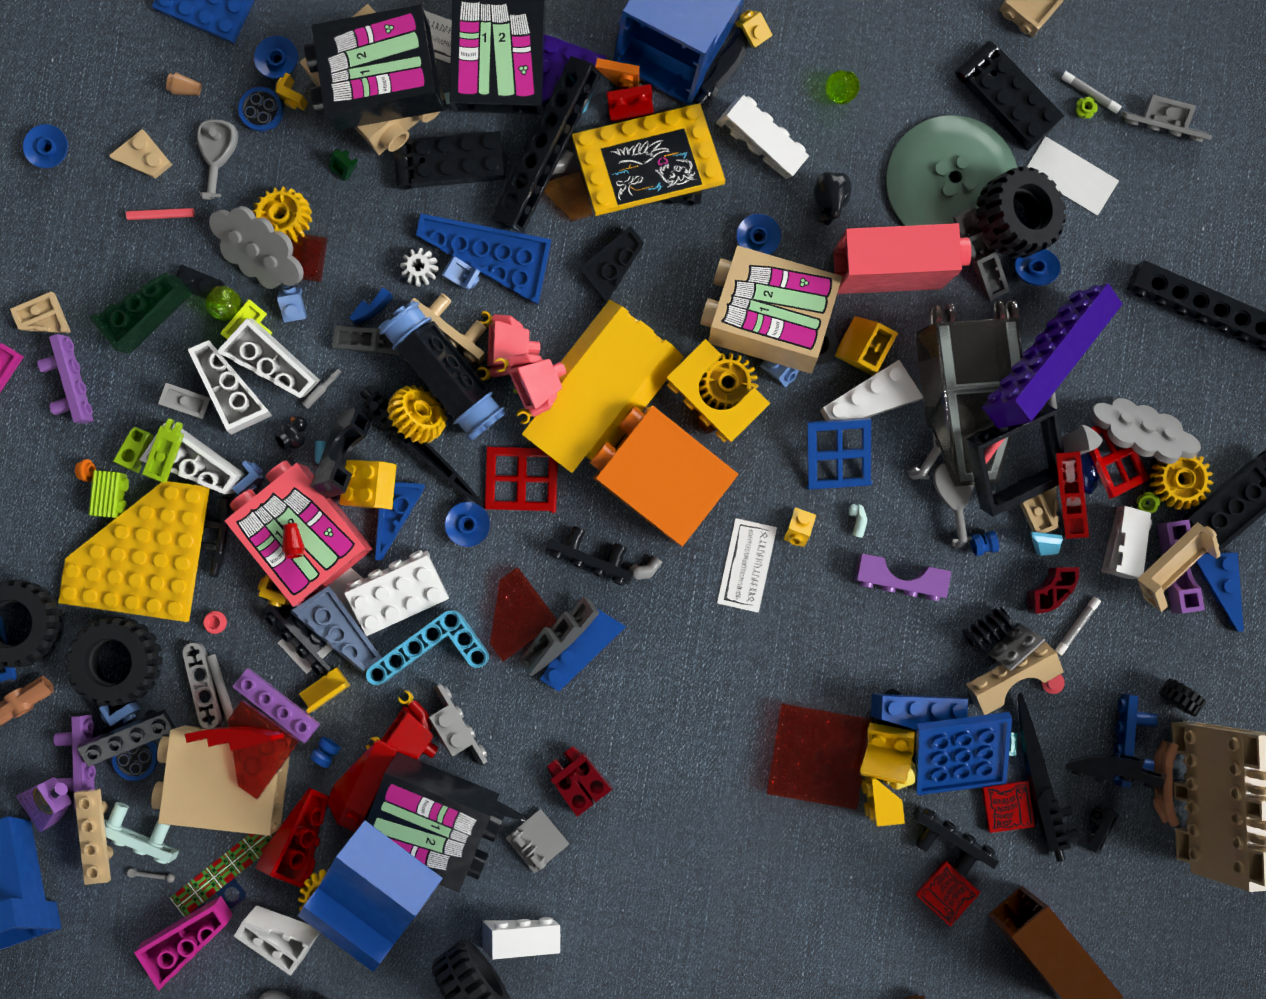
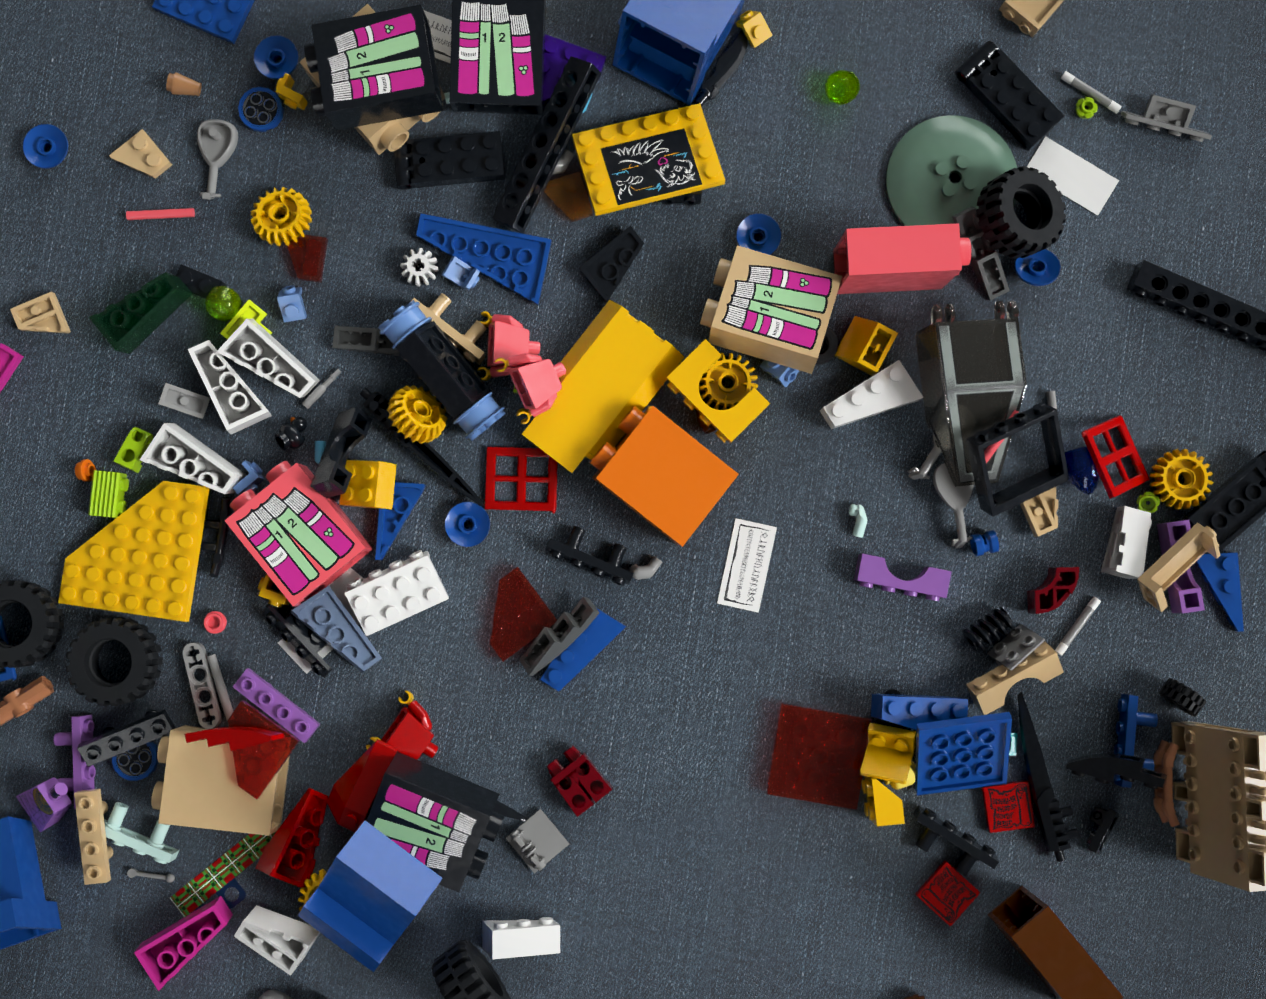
medium lavender plate [37,334,94,424] -> none
medium blue bracket [99,702,141,726] -> none
lime hinge [142,418,184,483] -> none
light grey plate [209,206,304,289] -> none
red cone [282,523,306,559] -> none
yellow panel [299,667,351,714] -> none
blue wheel [309,736,341,768] -> none
dark green tile [328,149,358,181] -> none
blue slope [349,288,394,325] -> none
medium azure beam [366,610,489,685] -> none
light grey bracket [428,683,487,765] -> none
orange wing [595,58,640,89] -> none
red bracket [607,84,654,122] -> none
white wedge [716,95,809,179] -> none
yellow bracket [784,507,816,547] -> none
blue window [806,418,873,490] -> none
black piece [813,172,851,226] -> none
dark purple brick [982,283,1123,429] -> none
medium azure piece [1030,532,1063,556] -> none
coral plate [1041,674,1065,694] -> none
red slope [1056,451,1089,539] -> none
light grey tile [1062,425,1103,455] -> none
light grey plate [1090,398,1201,464] -> none

